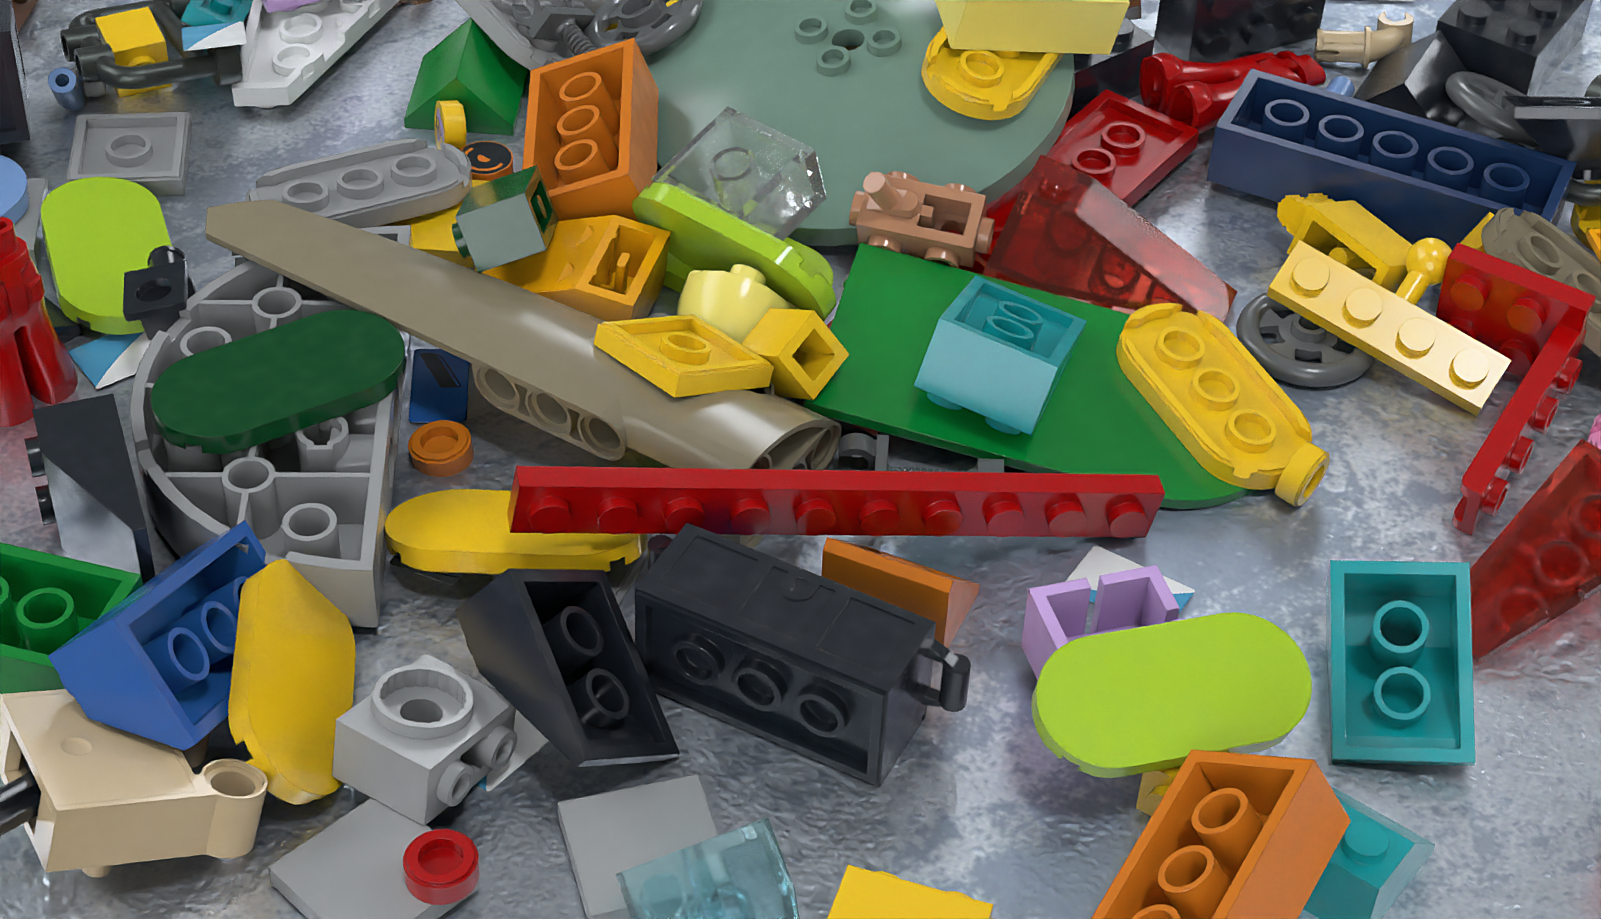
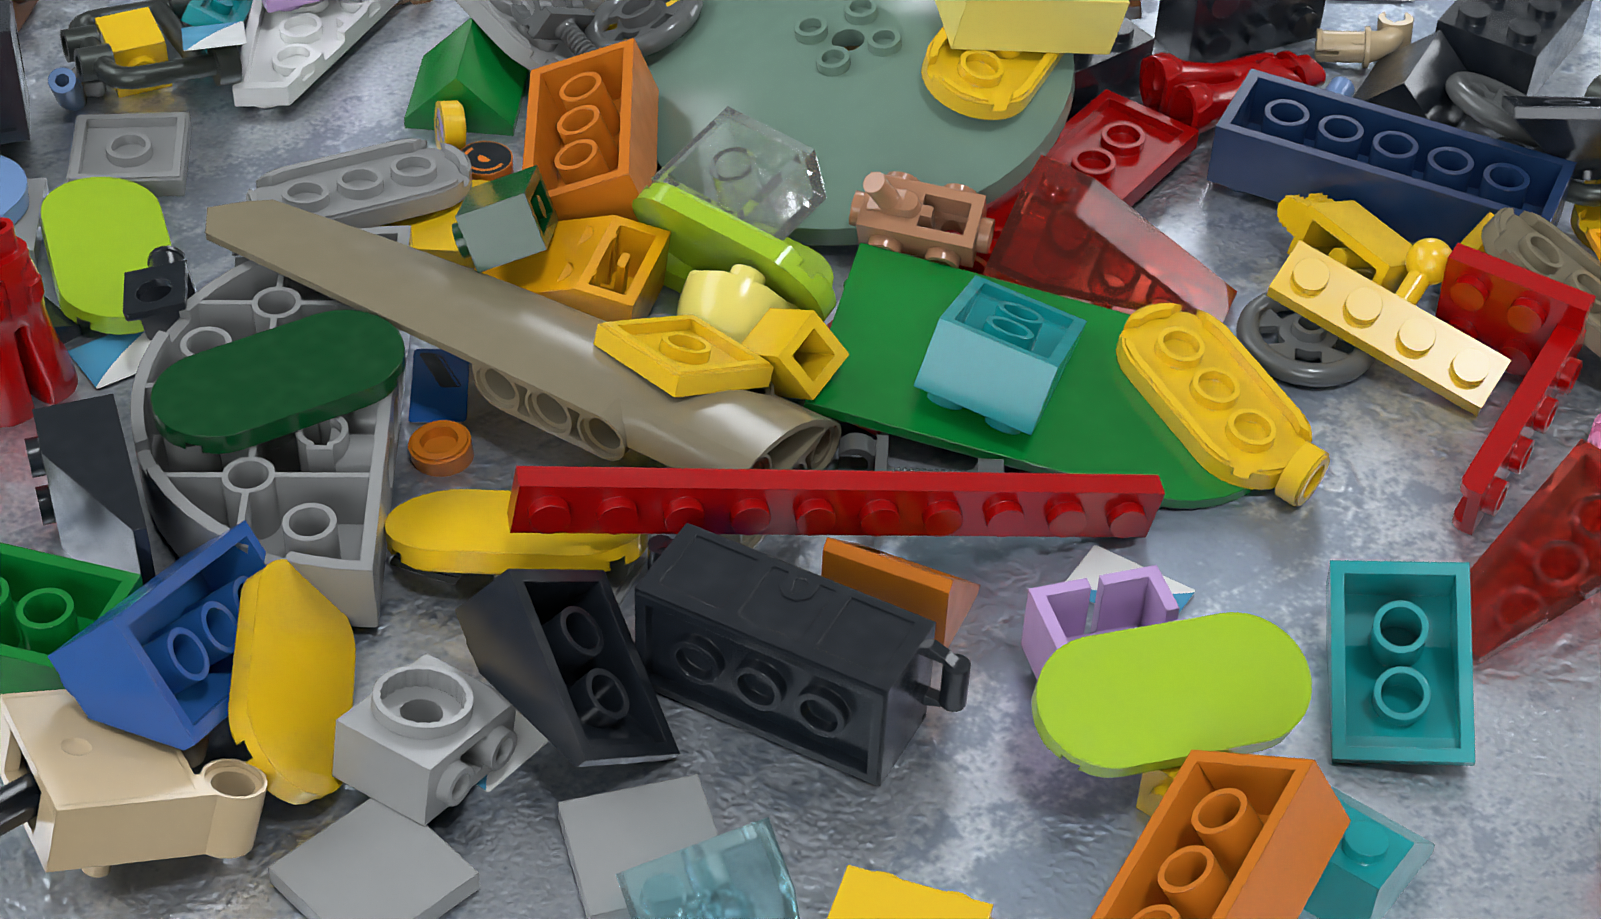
red tile [403,829,480,905] -> none

